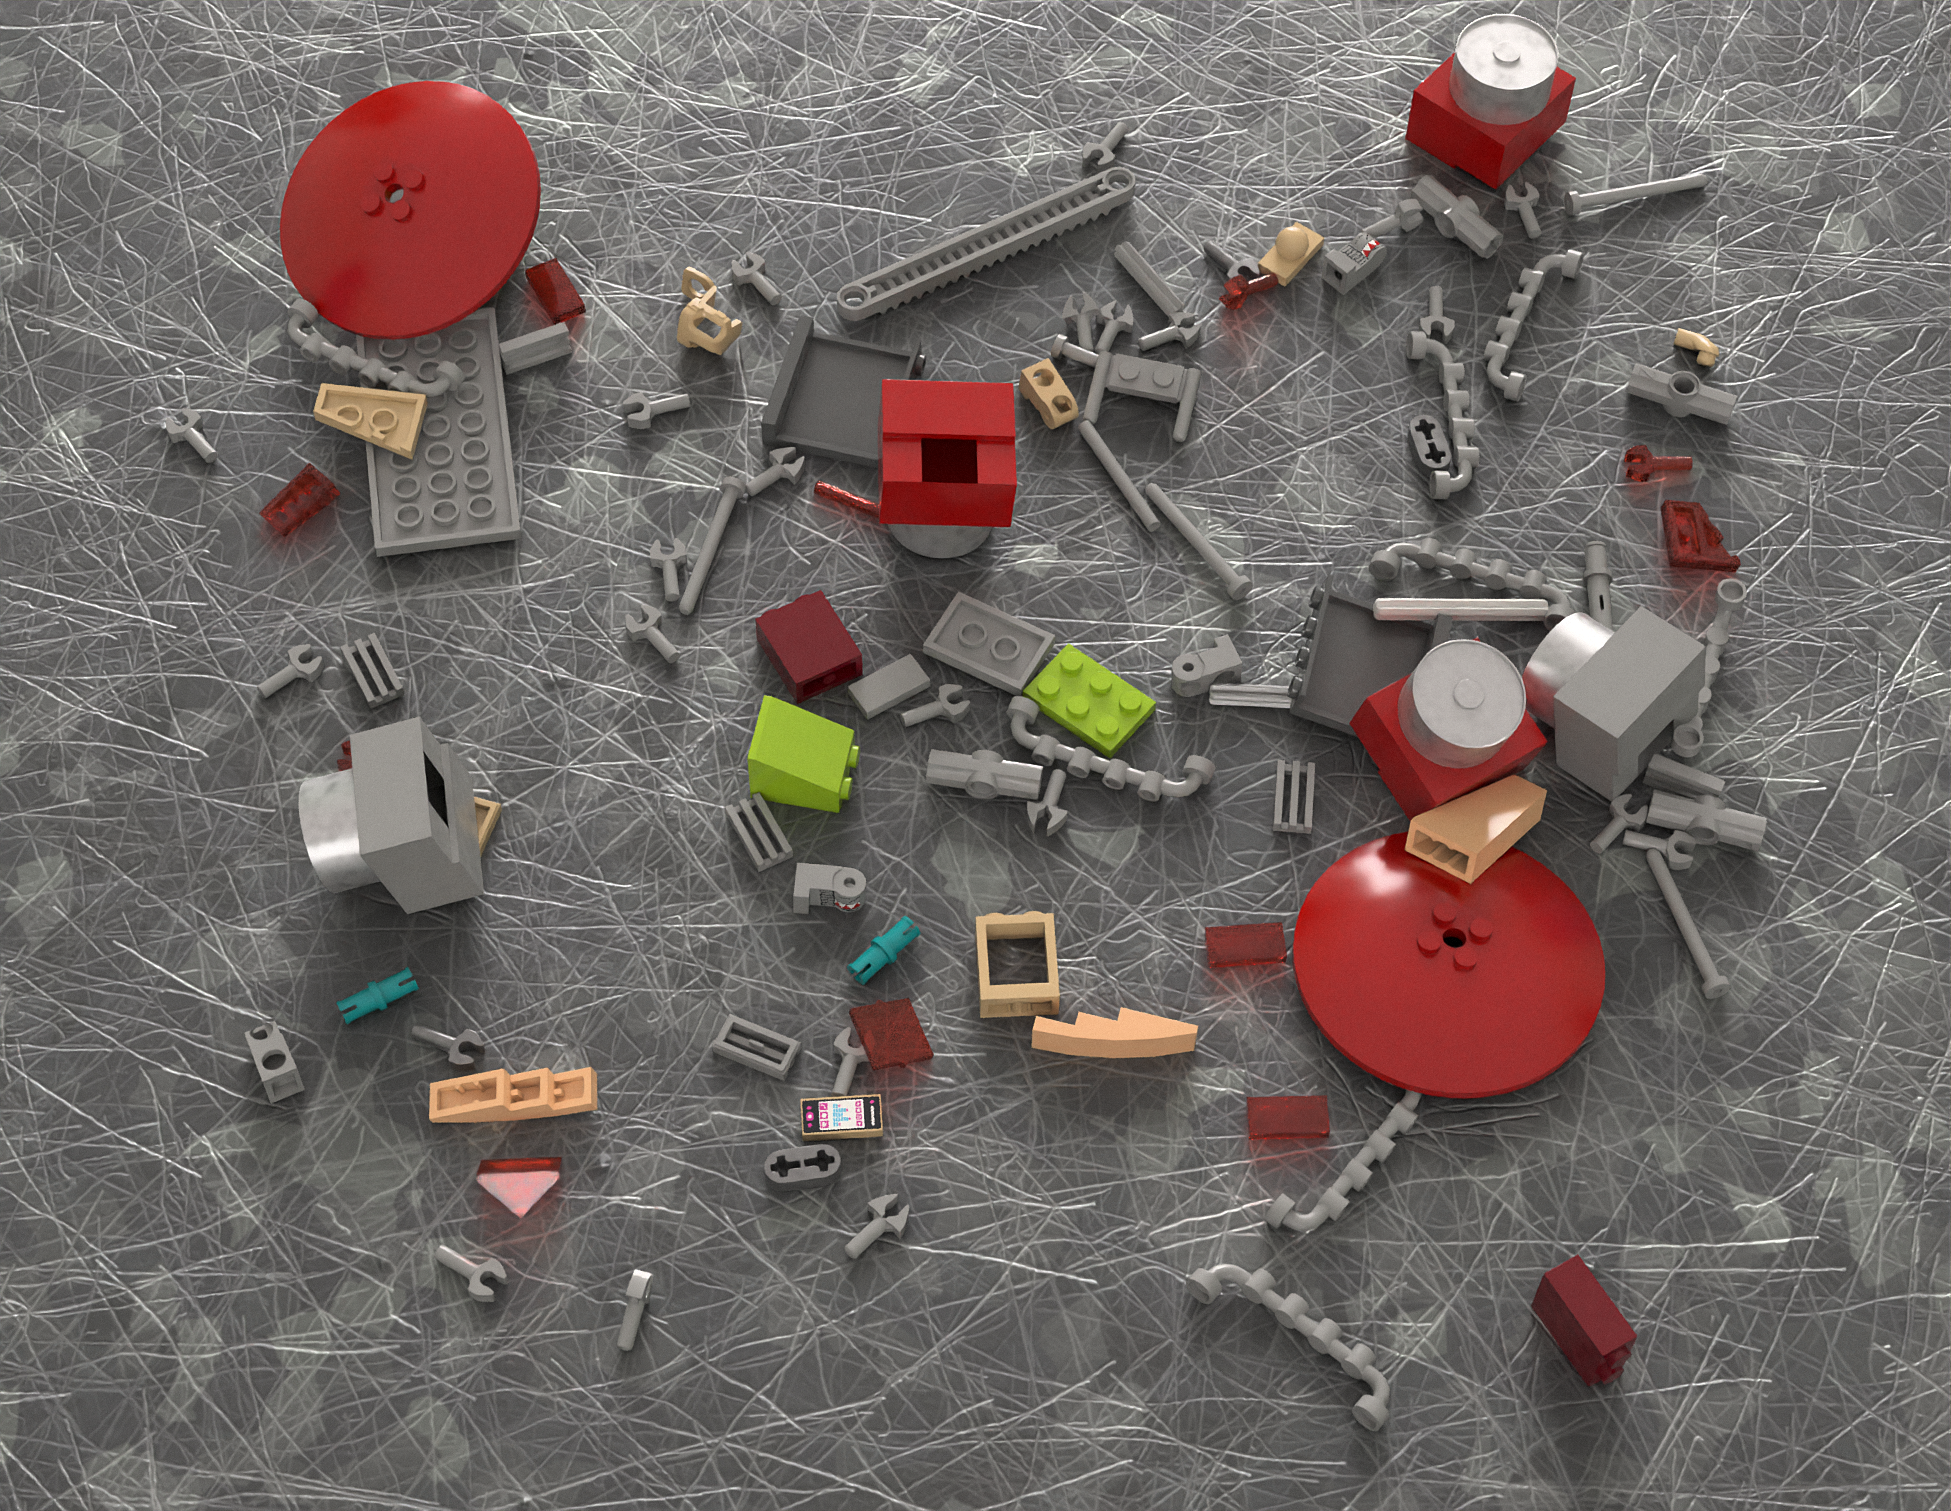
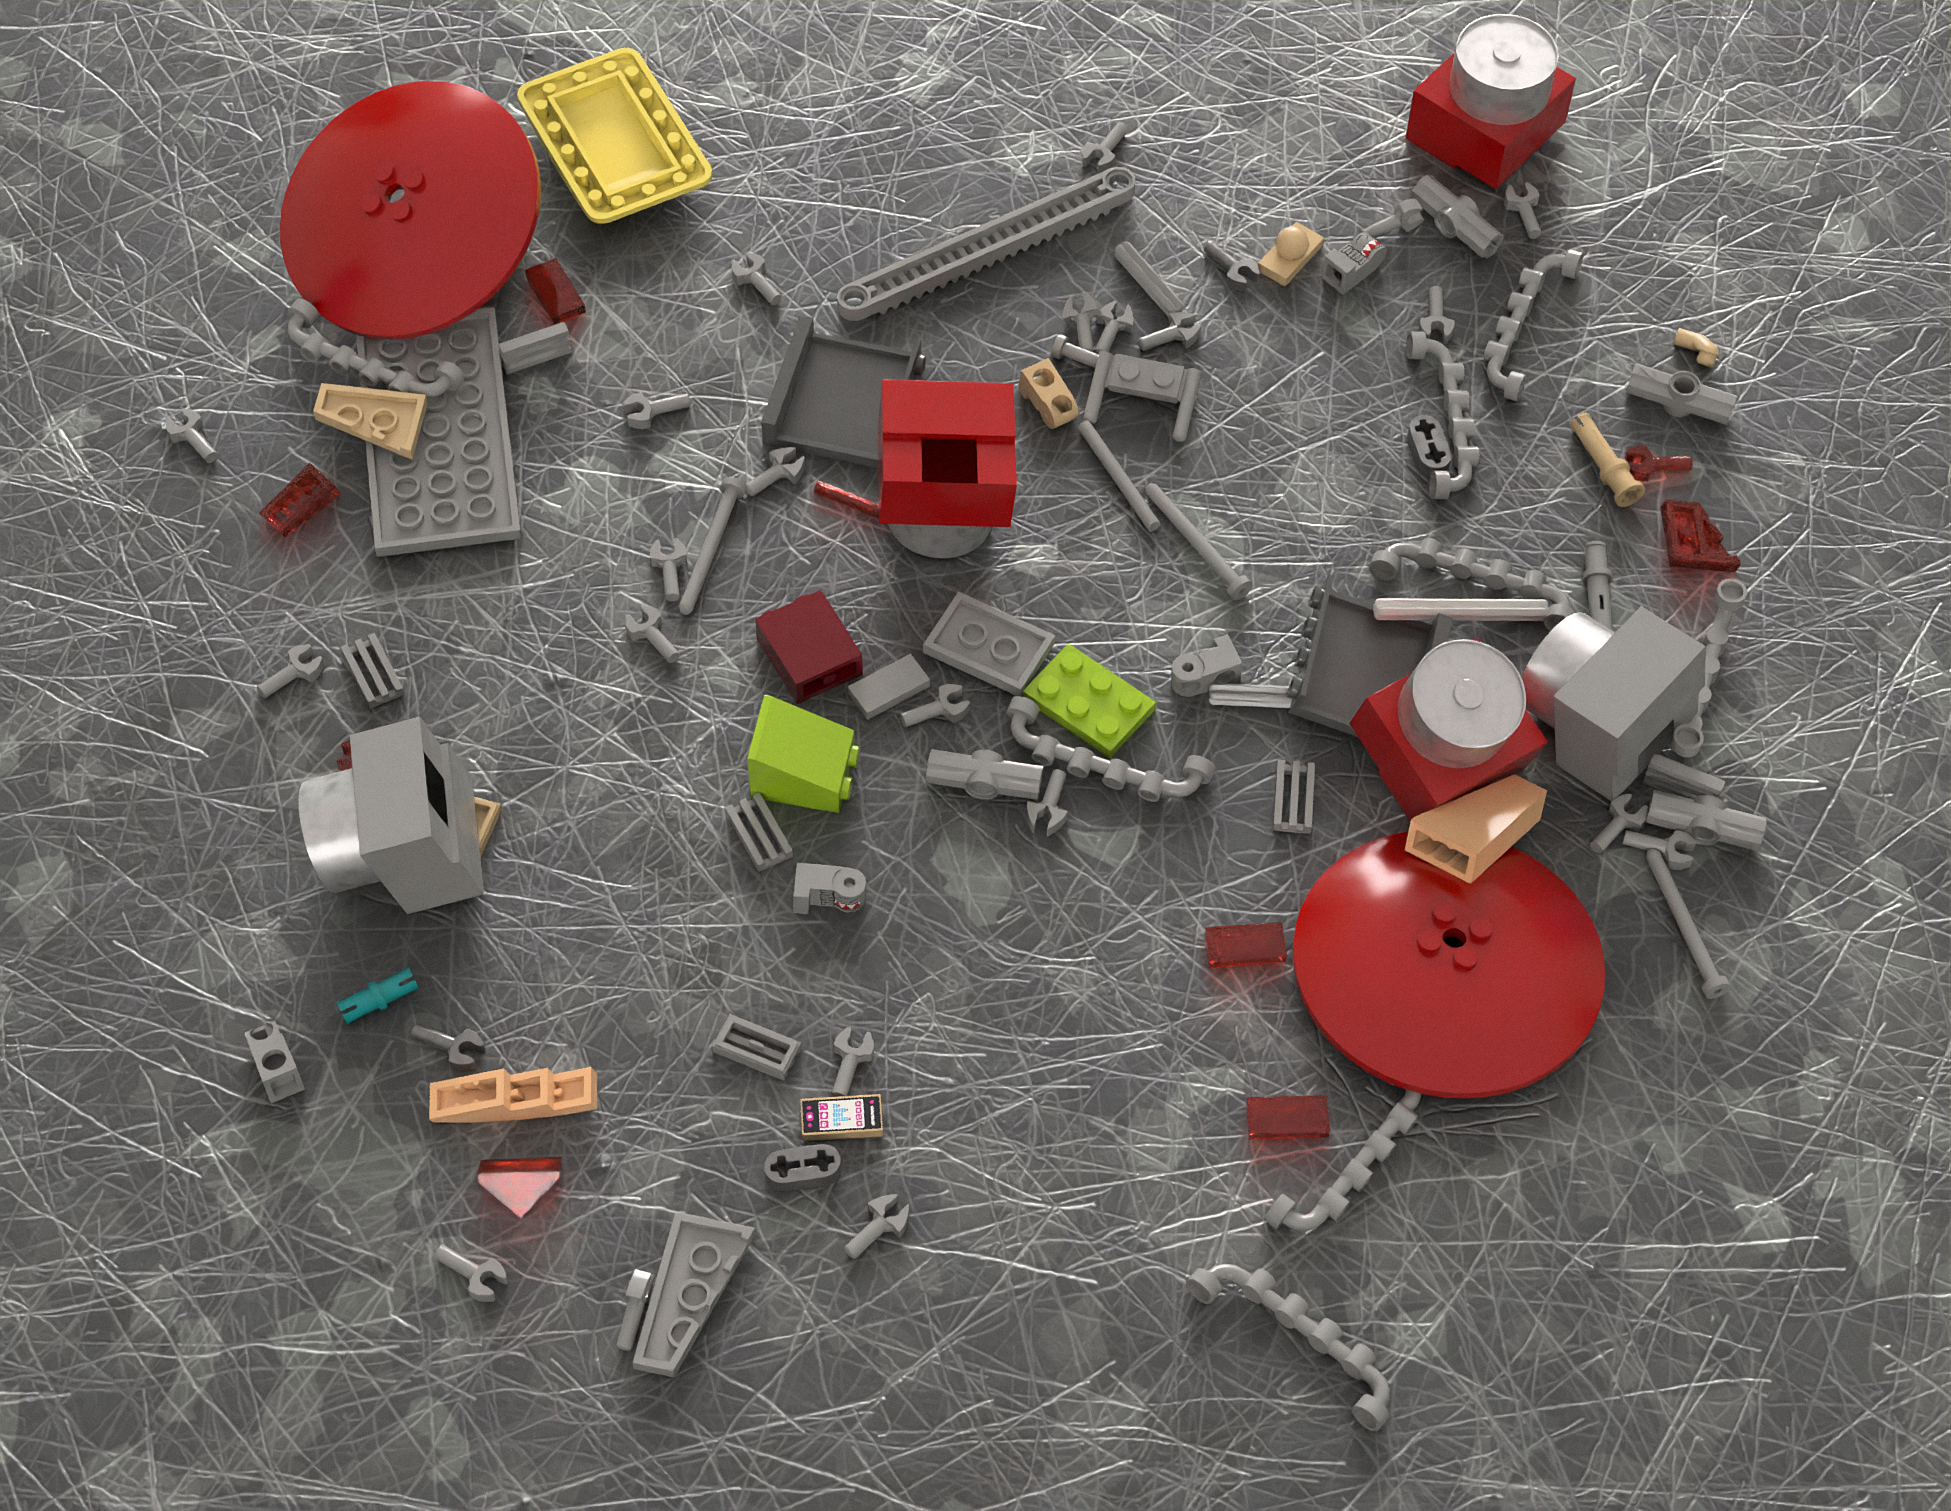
tan piece [677,267,742,355] -> none
teal pin [847,916,921,985] -> none
clear red piece [849,998,934,1071] -> none
tan window [975,911,1060,1018] -> none
light nougat slope [1031,1007,1198,1058] -> none
clear red bar [1219,273,1278,310] -> none
dark red brick [1531,1254,1637,1387] -> none
light grey bar [1564,173,1708,216] -> none
none -> light yellow wedge [517,48,712,224]
none -> light grey wing [633,1212,756,1377]
none -> tan pin [1570,413,1645,507]

